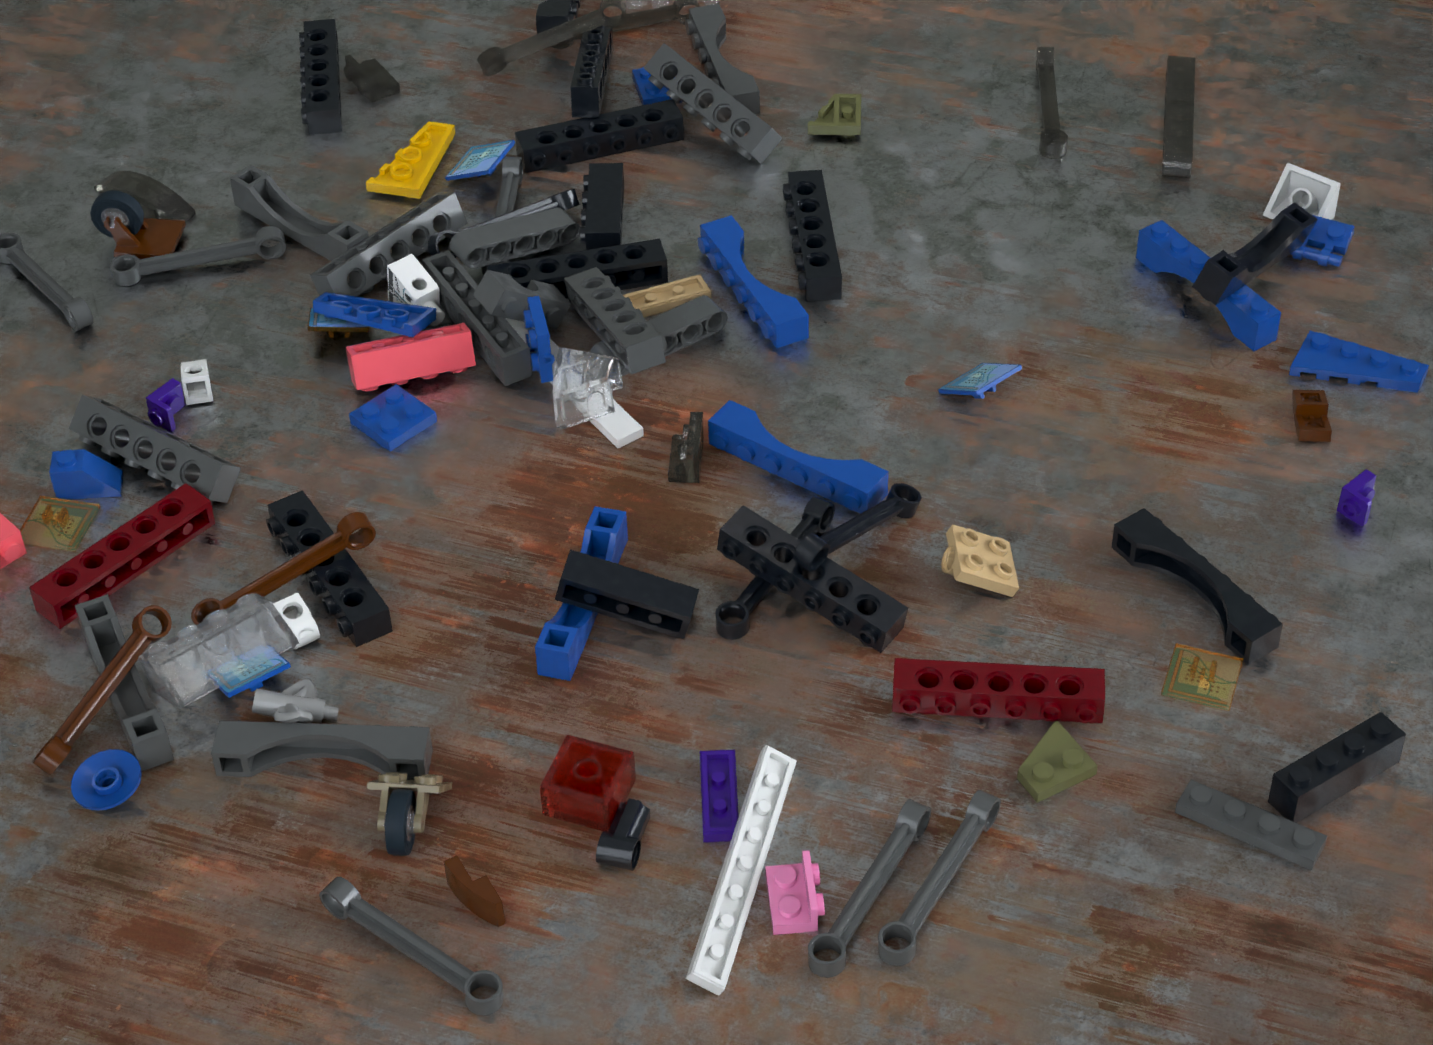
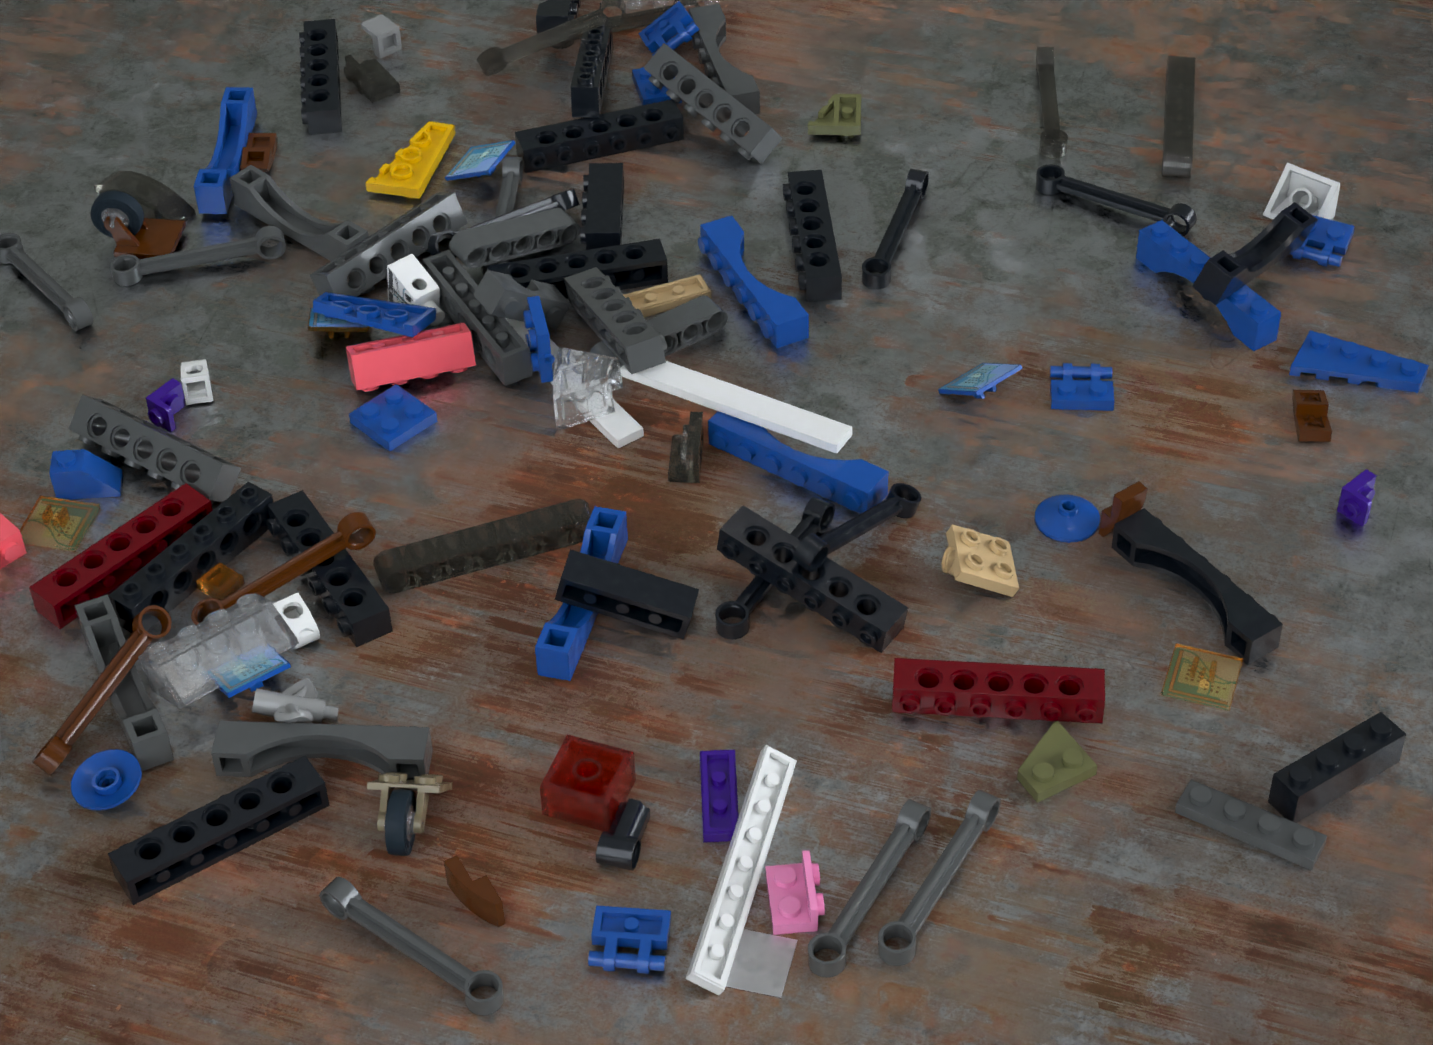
none -> black brick [108,481,273,633]
none -> black brick [108,756,330,905]
none -> blue arch [194,87,258,215]
none -> clear orange tile [196,562,245,601]
none -> reddish brown slope [240,133,278,172]
none -> light grey panel [361,14,402,59]
none -> clear smoke beam [373,499,592,593]
none -> blue plate [588,905,671,974]
none -> white tile [620,361,852,454]
none -> blue plate [638,1,700,56]
none -> flat silver sticker [726,929,798,998]
none -> black piece [862,168,929,289]
none -> blue dish [1035,495,1100,543]
none -> black piece [1036,164,1197,236]
none -> blue plate [1050,363,1115,411]
none -> reddish brown slope [1099,481,1148,537]

